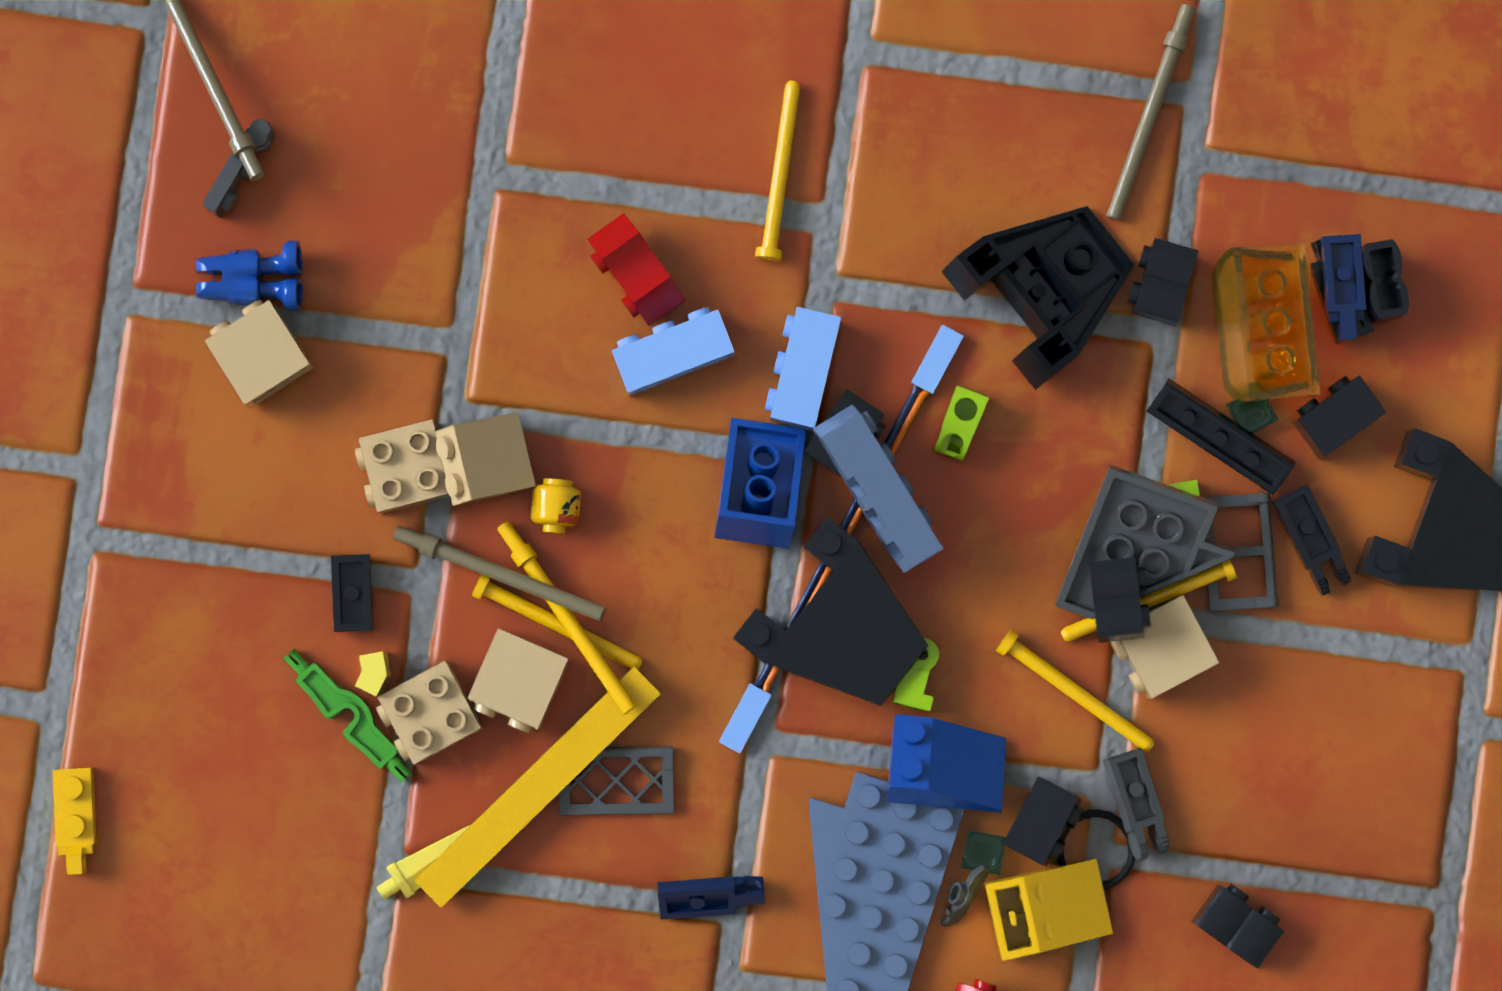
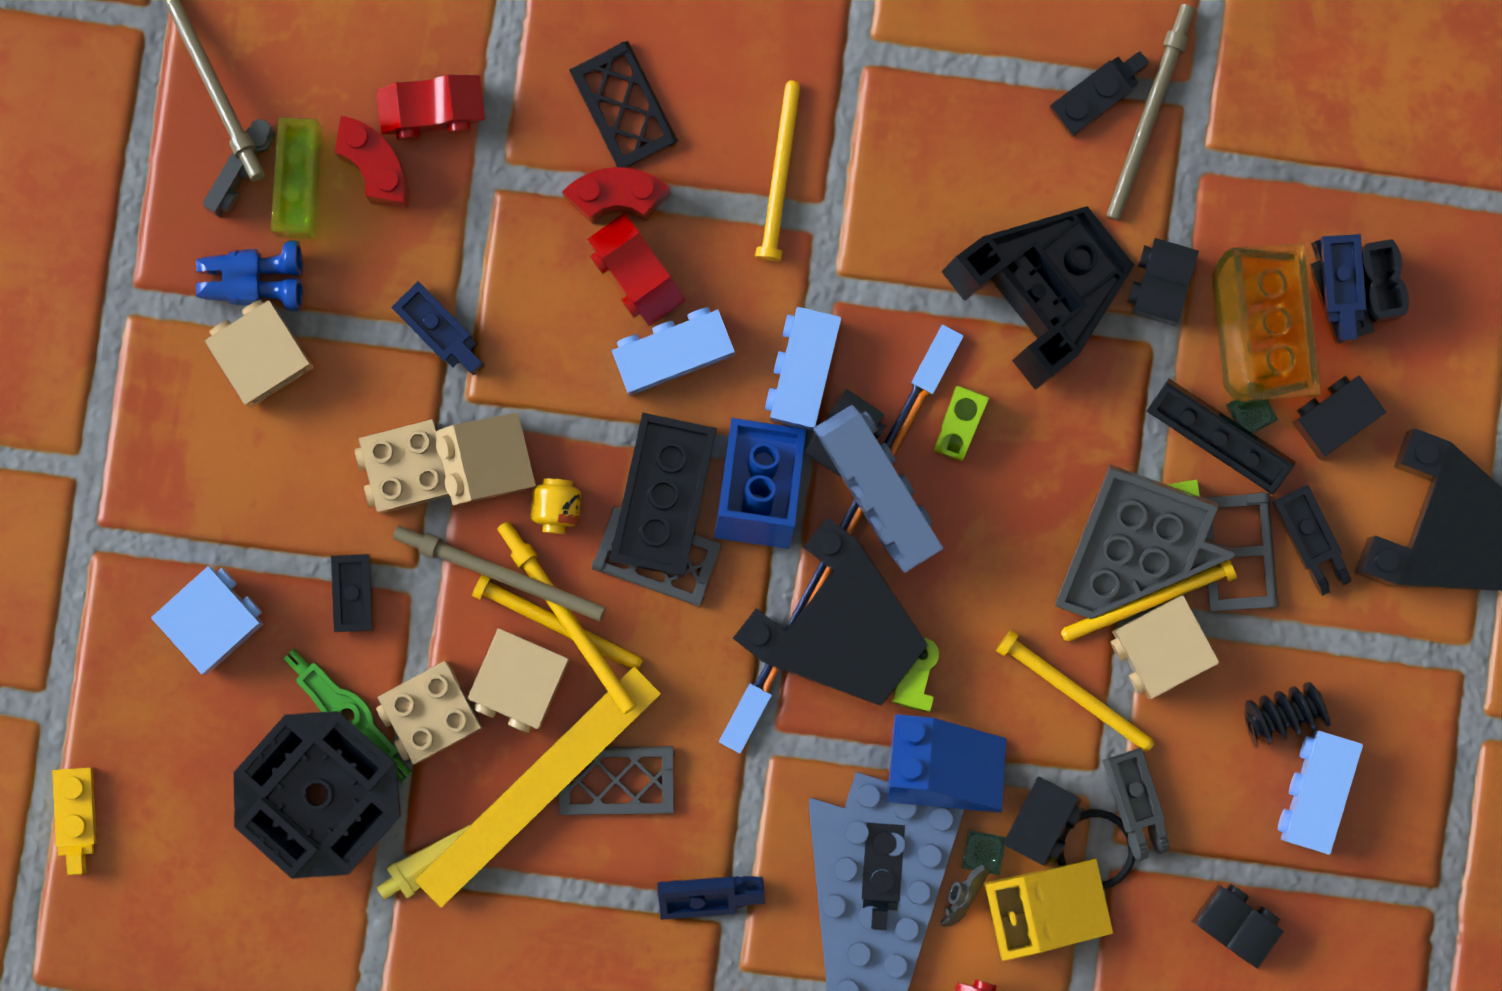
light yellow piece [355,651,392,697] -> none
black brick [1089,557,1151,643] -> none
none -> light blue brick [151,566,264,675]
none -> black piece [234,711,401,879]
none -> clear neon green brick [271,117,322,239]
none -> red brick [334,115,409,209]
none -> red brick [376,75,485,141]
none -> dark blue hinge [391,281,484,375]
none -> red brick [562,167,671,223]
none -> black window [569,41,678,168]
none -> dark grey window [592,506,722,607]
none -> black plate [610,412,717,577]
none -> black hinge [861,823,905,930]
none -> black hinge [1049,51,1149,137]
none -> black piece [1244,682,1331,748]
none -> light blue brick [1277,731,1363,855]

